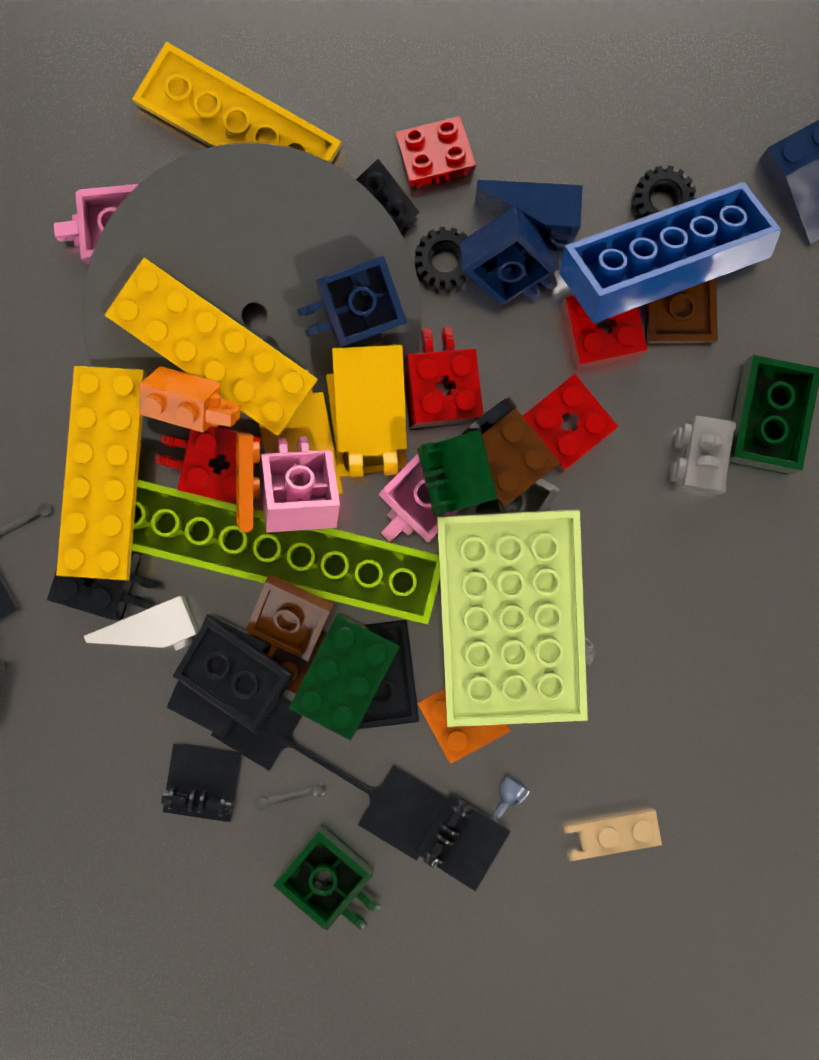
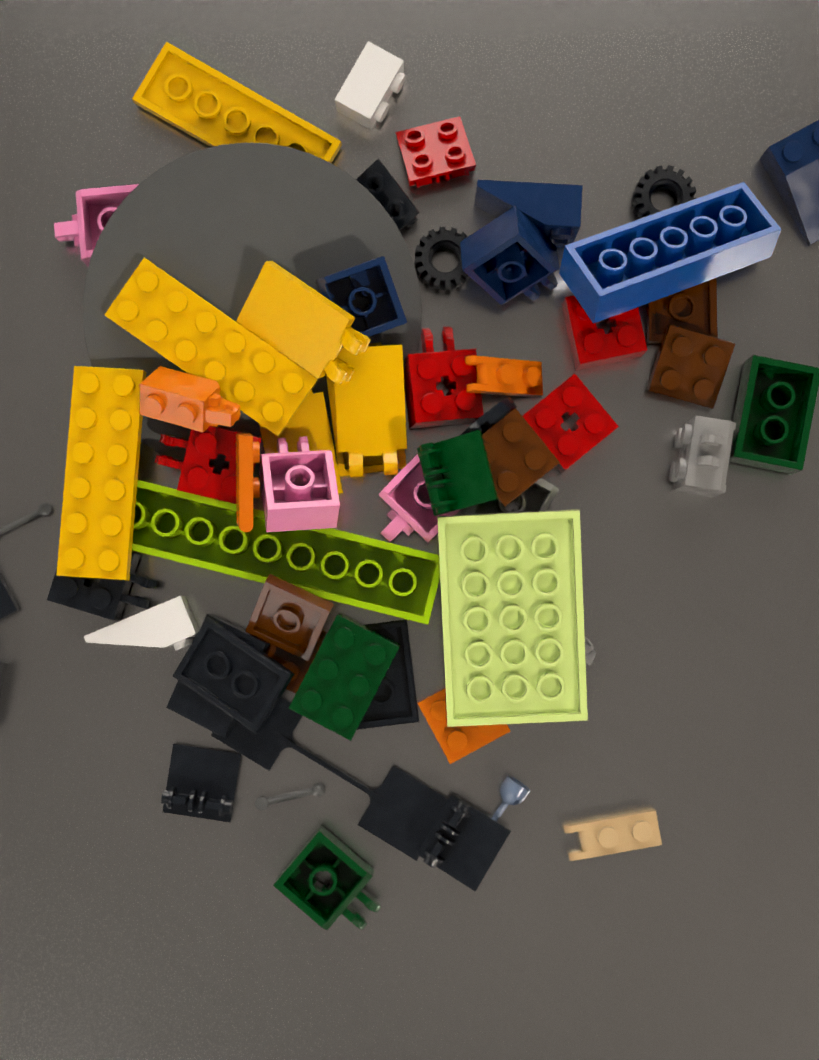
none -> yellow tile [236,261,371,385]
none -> white brick [335,41,406,130]
none -> orange hinge [465,356,543,397]
none -> reddish brown plate [647,323,736,409]

